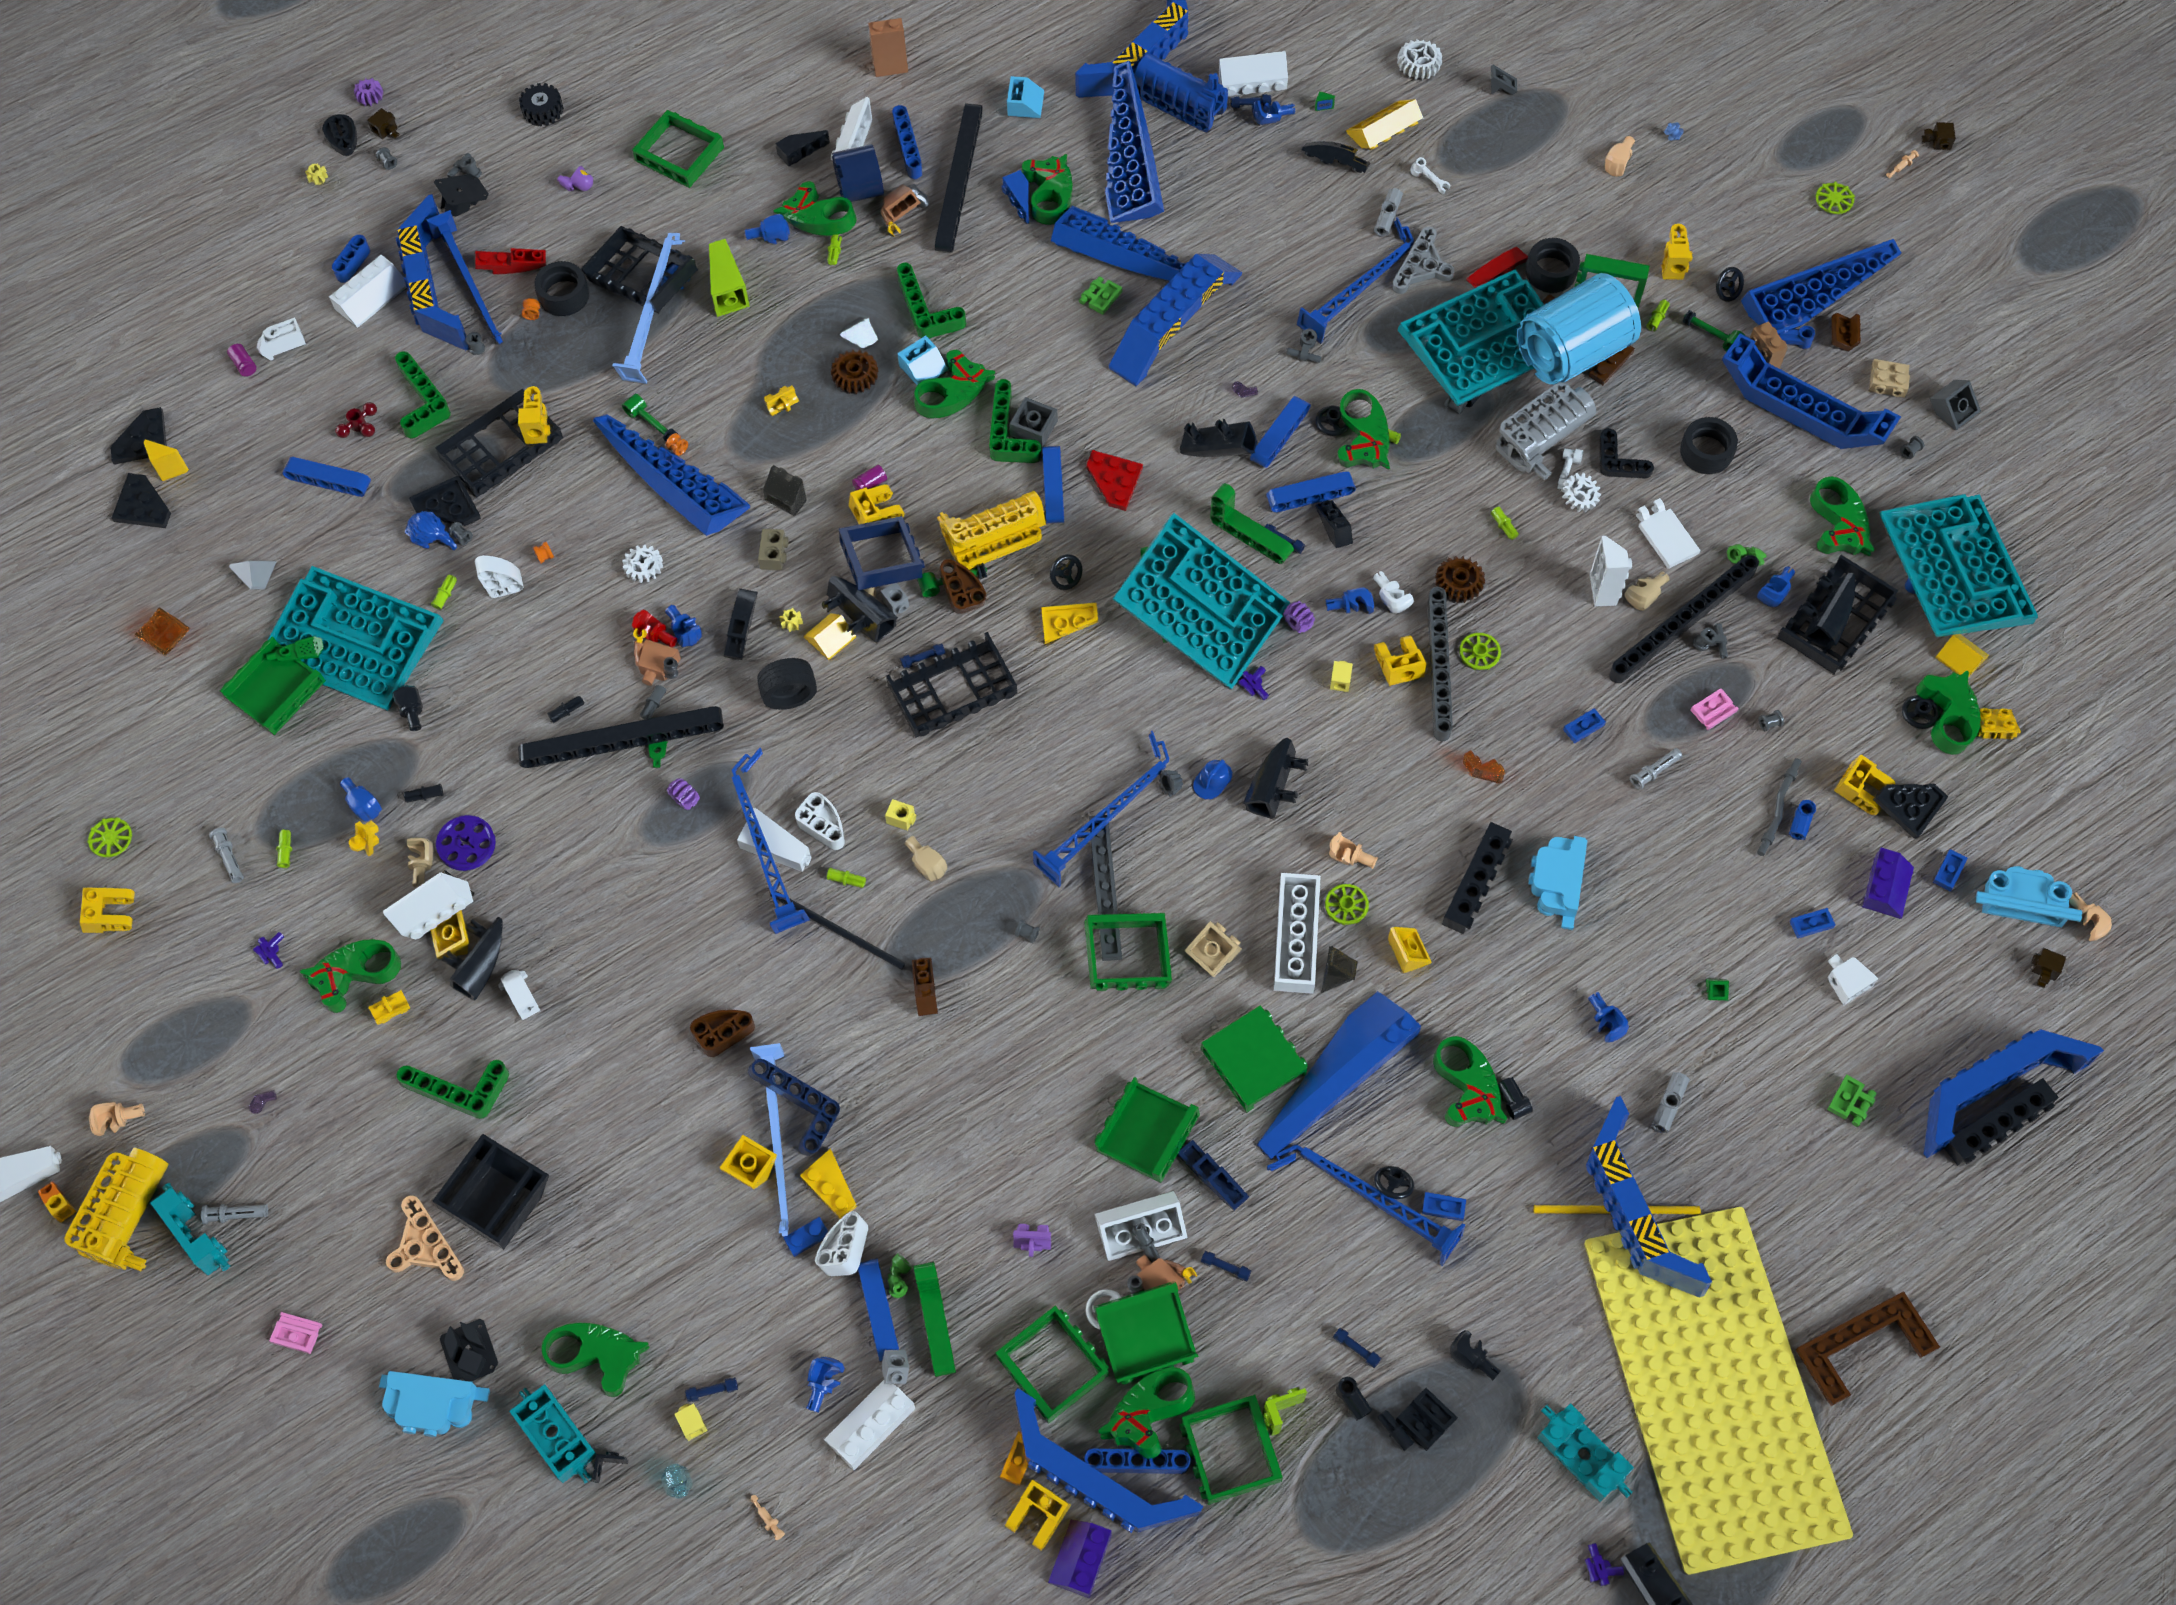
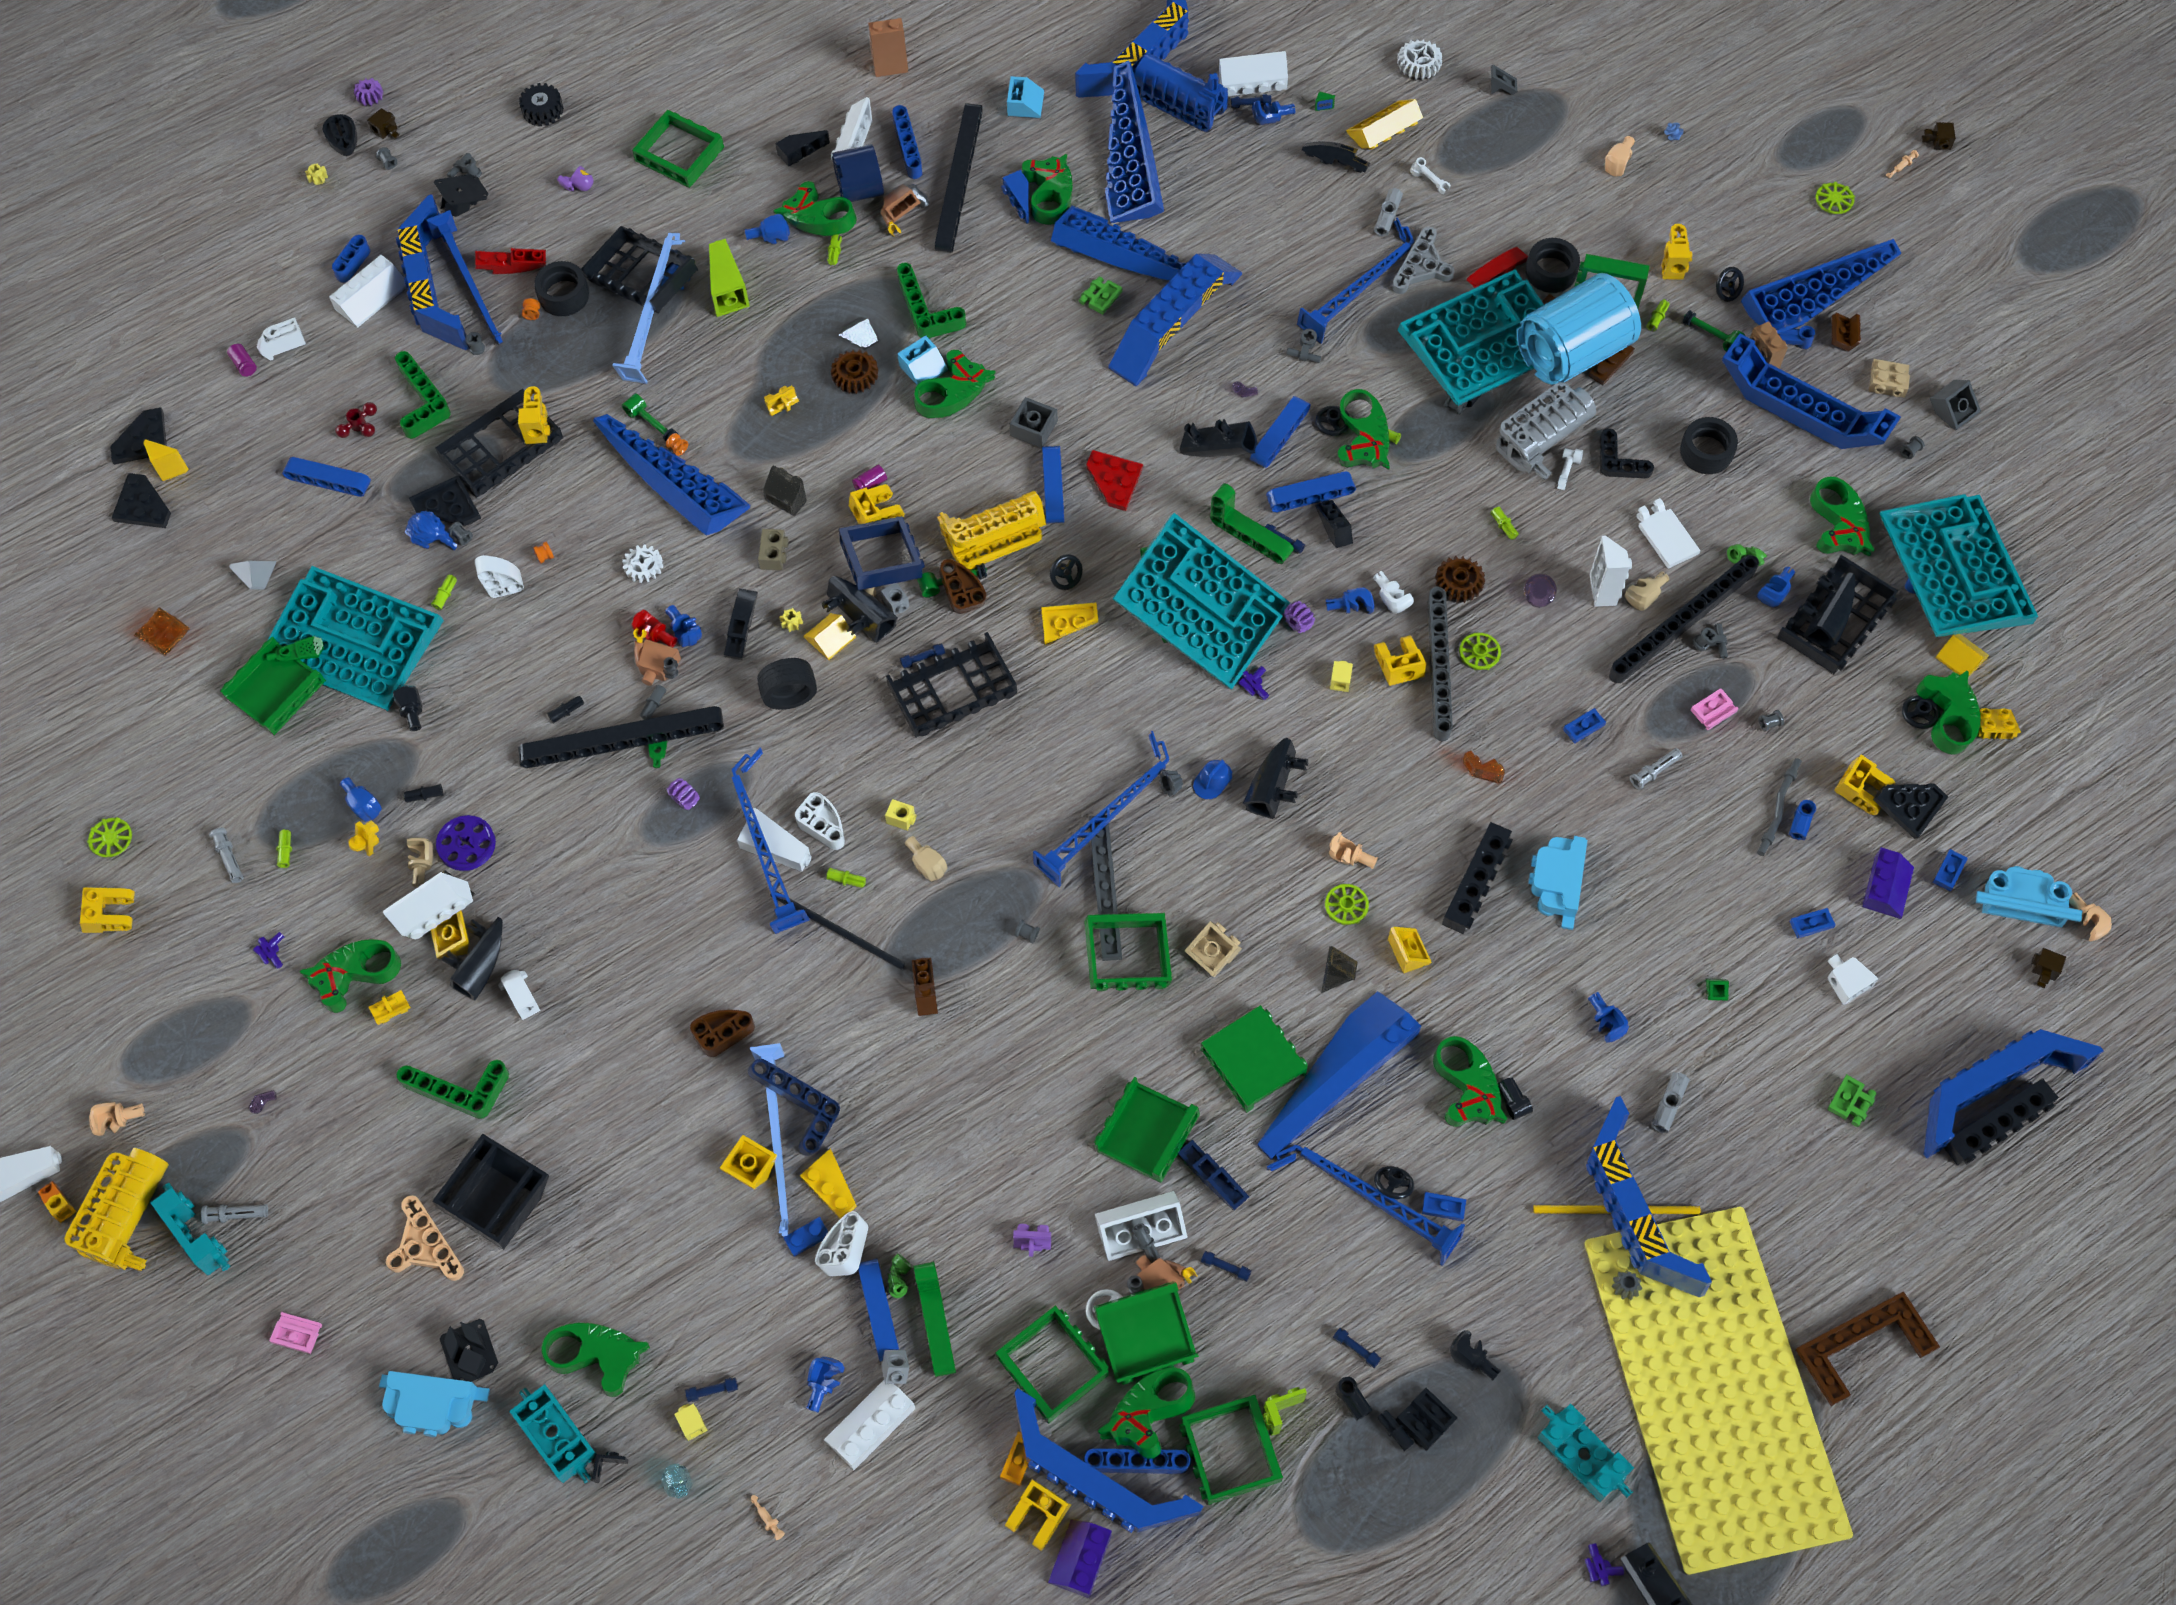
green beam [989,379,1041,463] -> none
white brick [1274,873,1320,994] -> none
white gear [1561,473,1601,512] -> none
none -> clear purple piece [1524,574,1557,608]
none -> dark grey piece [1612,1270,1642,1300]

